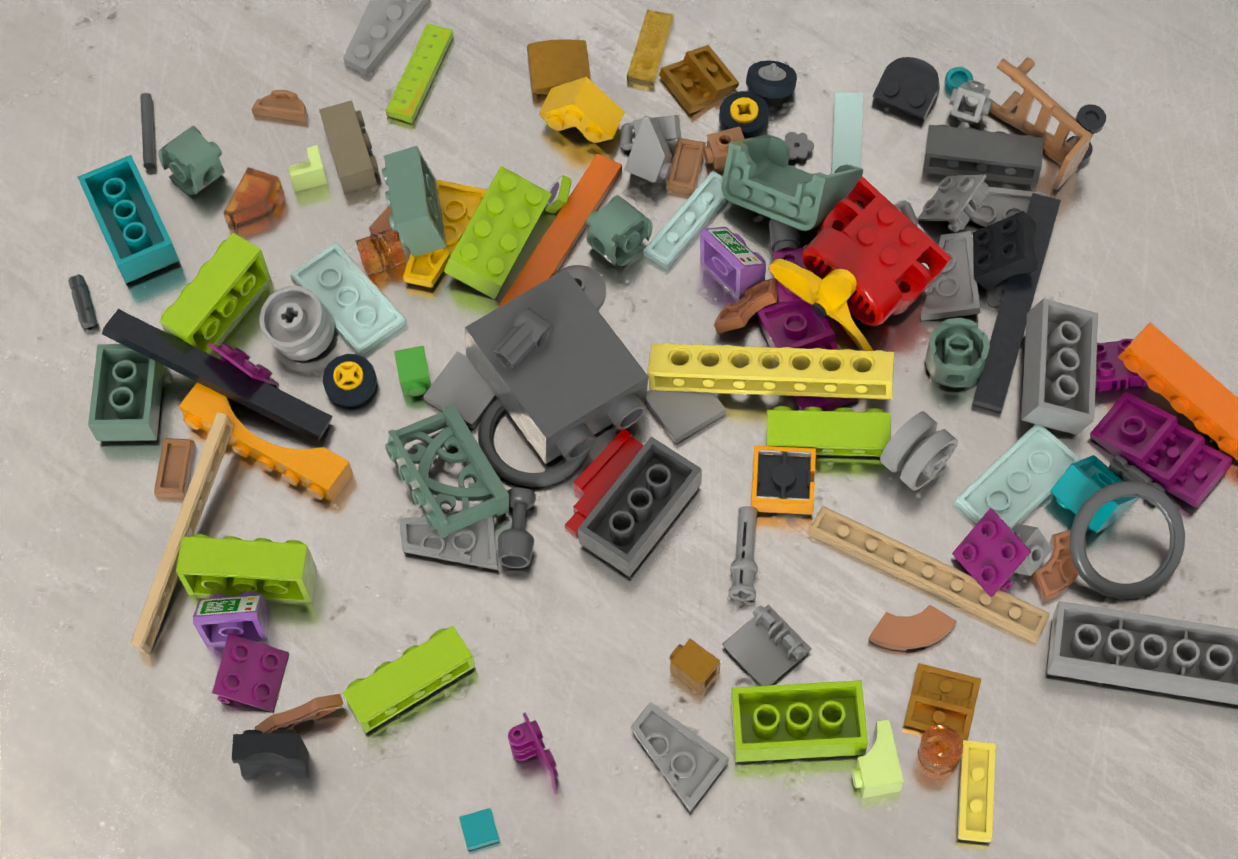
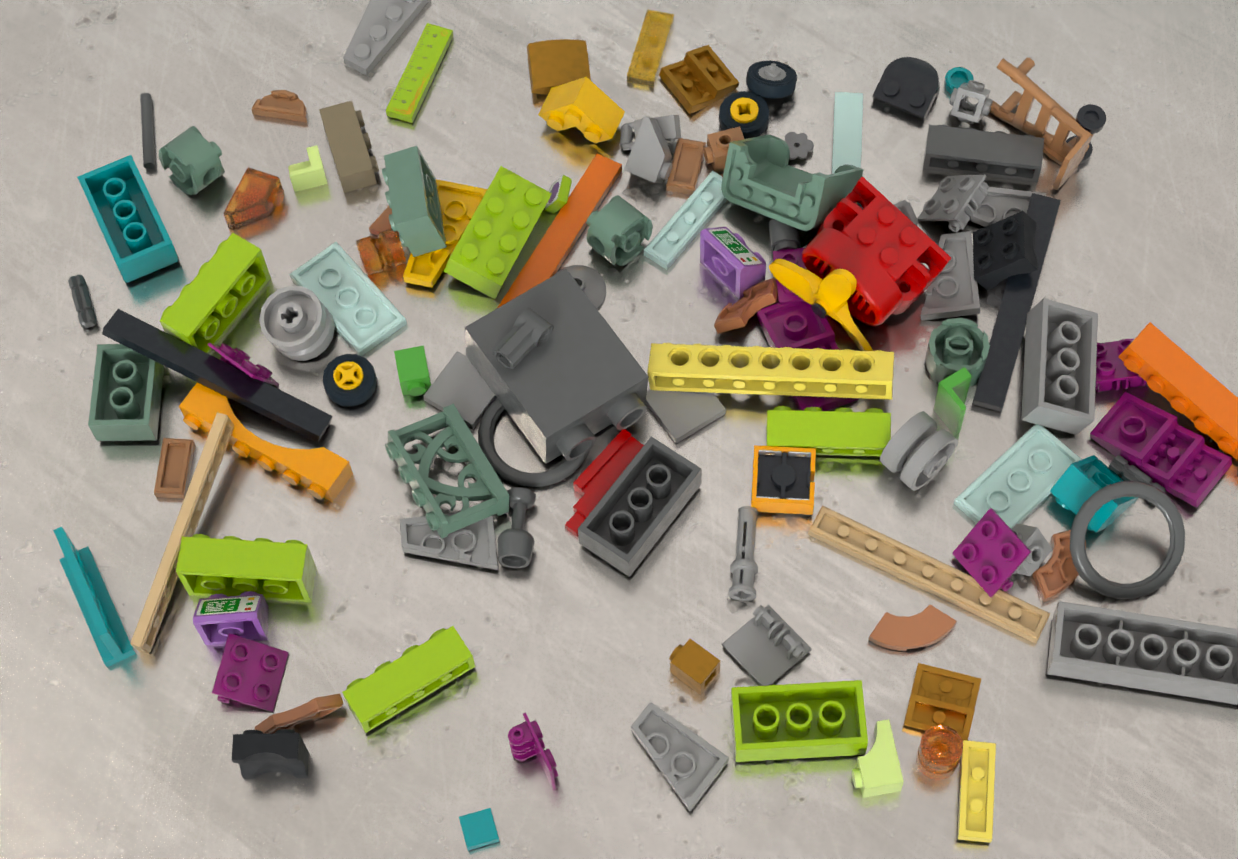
none -> teal fence [53,527,136,667]
none -> bright green panel [933,367,972,436]

